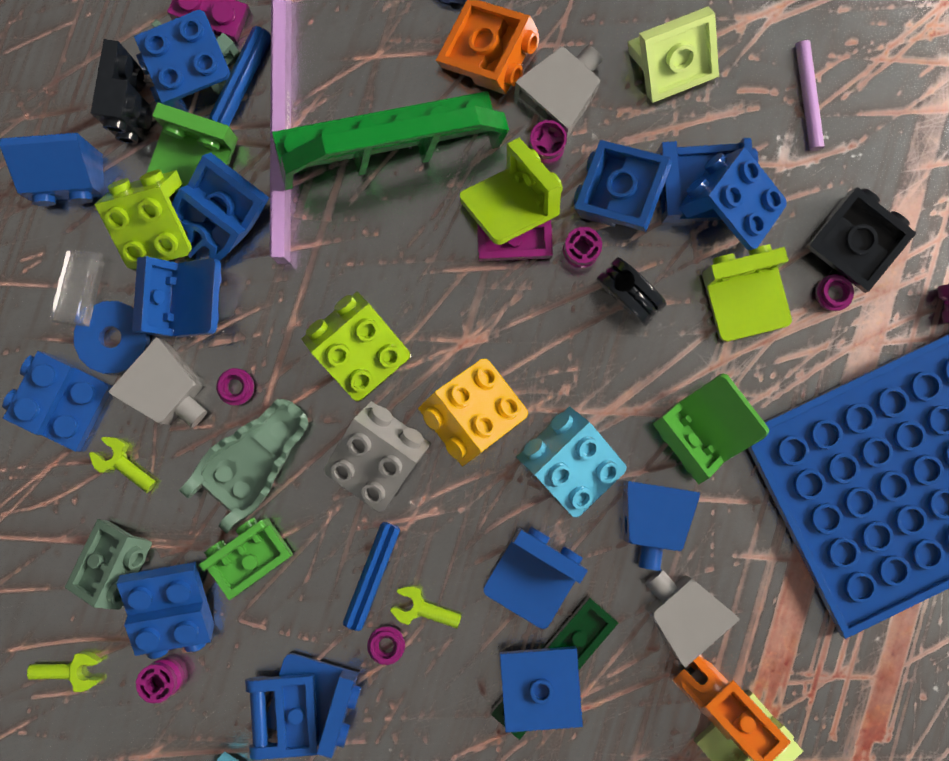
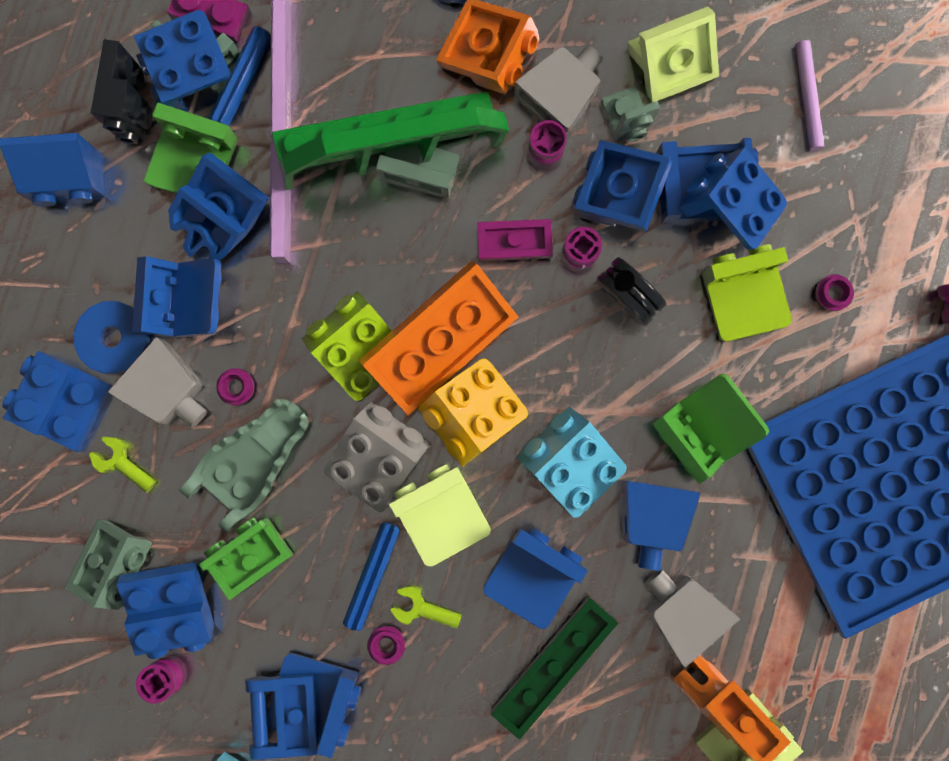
lime bar [27,651,102,692] -> none
clear tile [49,250,106,327] -> none
lime bracket [94,169,192,269] -> none
lime bracket [460,137,563,245] -> none
blue plate [500,646,583,733] -> none
black plate [806,187,916,293] -> none
none -> orange plate [359,260,519,416]
none -> sand green panel [376,146,460,198]
none -> yellowish green bracket [389,464,491,567]
none -> sand green bracket [600,86,661,143]

